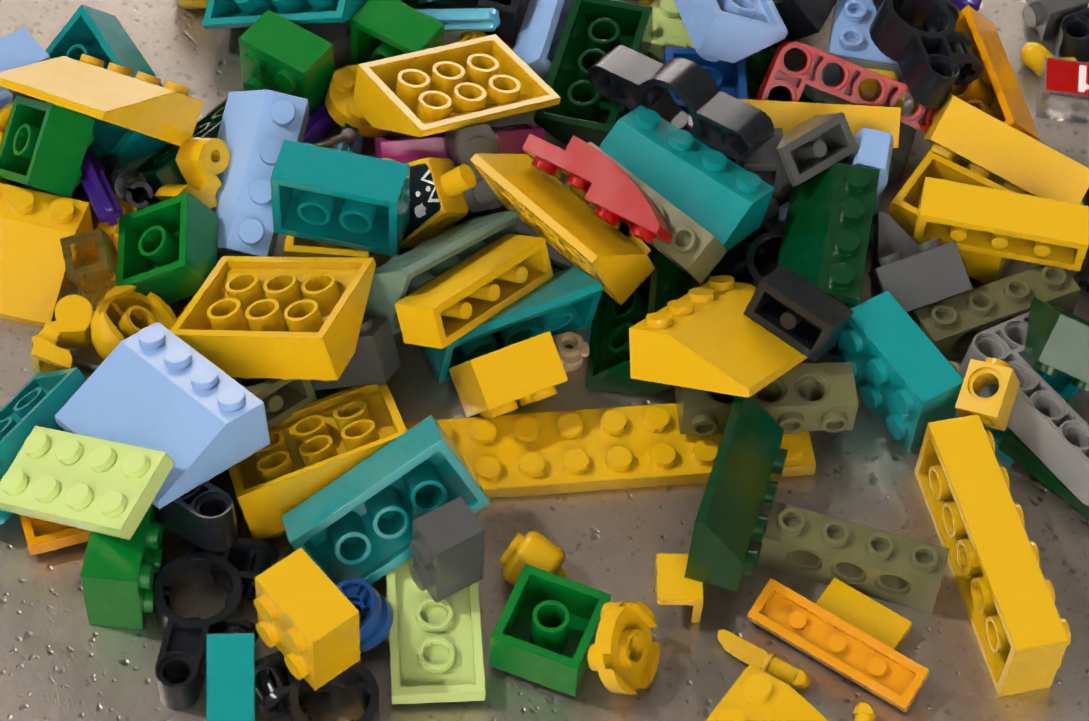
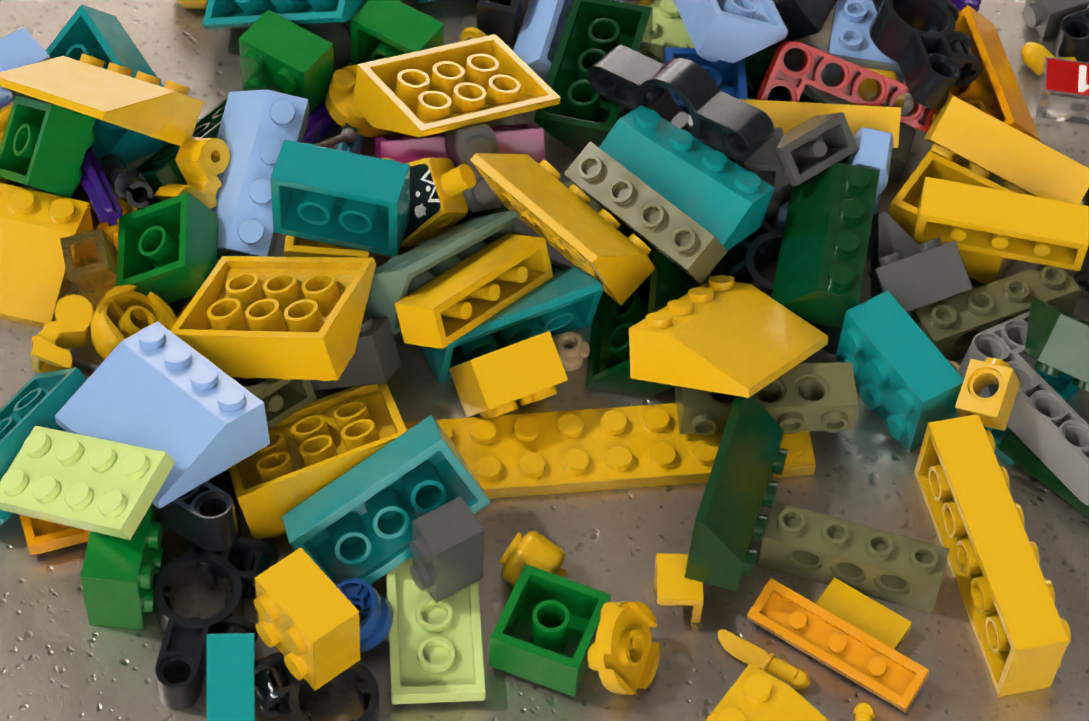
medium azure axle [416,8,501,32] -> none
slope [522,134,673,244] -> none
black brick [743,264,854,362] -> none

